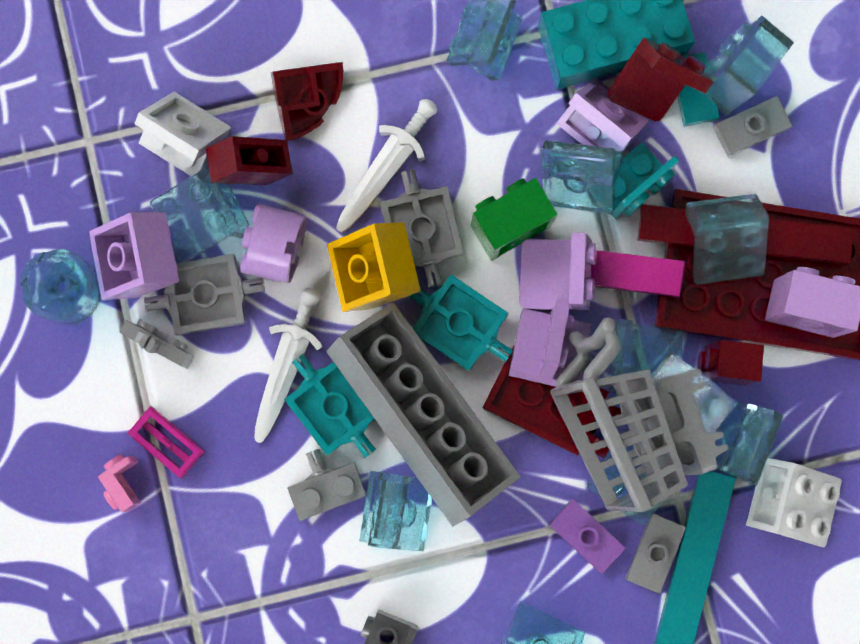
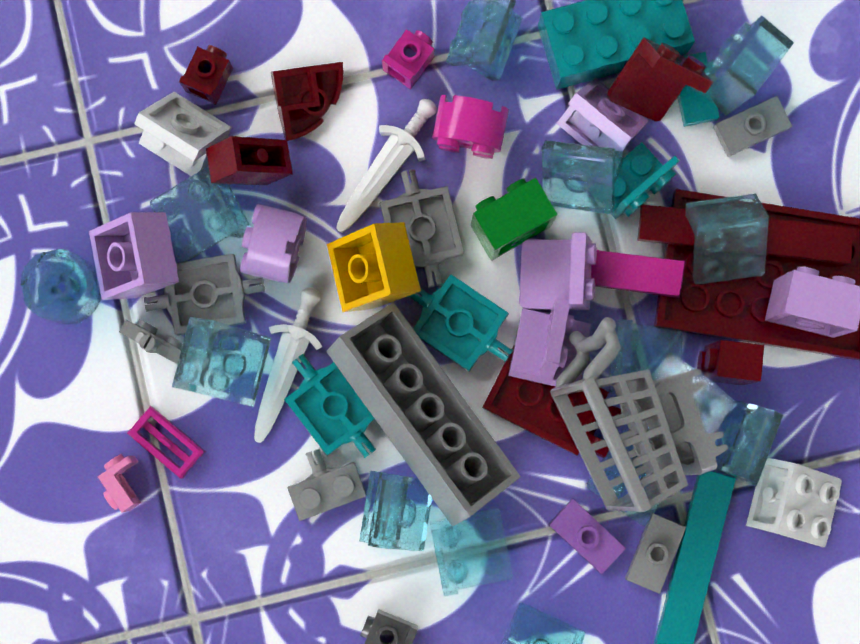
none -> clear light blue brick [172,317,272,407]
none -> dark red brick [179,45,233,105]
none -> dark pink brick [382,29,435,89]
none -> clear light blue bracket [430,508,513,596]
none -> dark pink brick [432,95,509,159]

